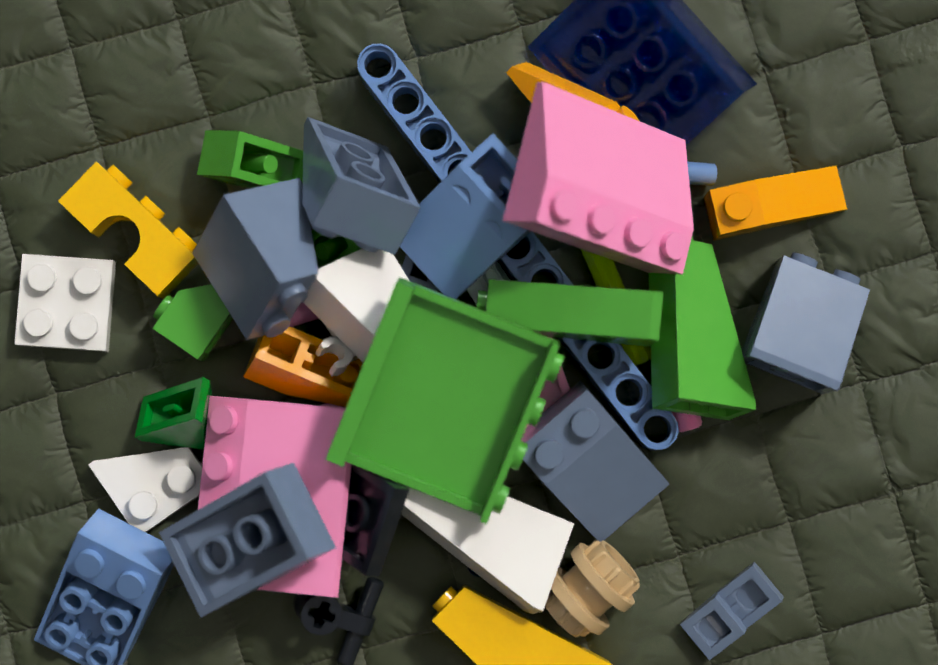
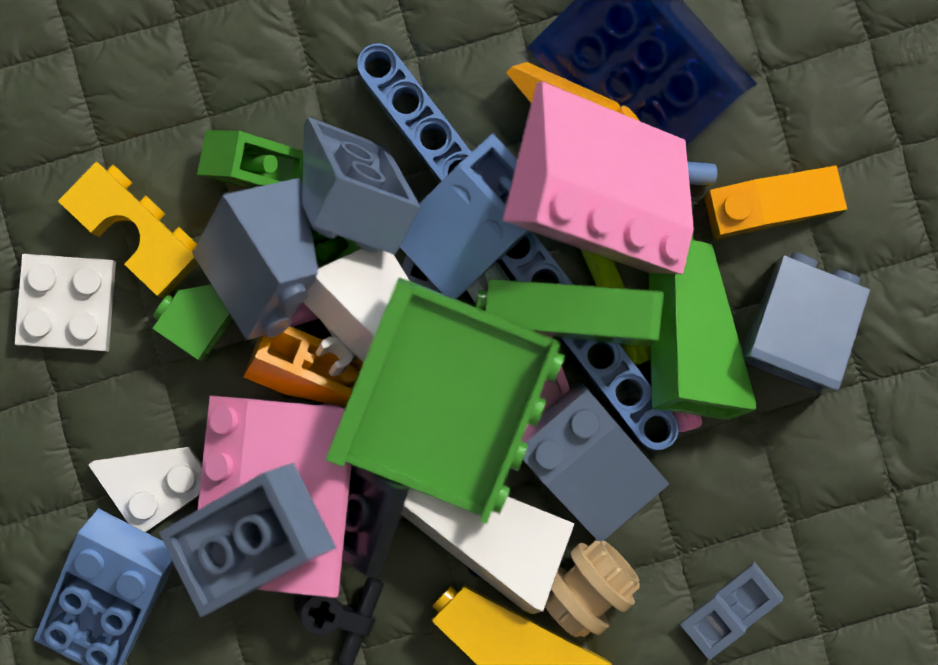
green slope [134,377,212,450] -> none

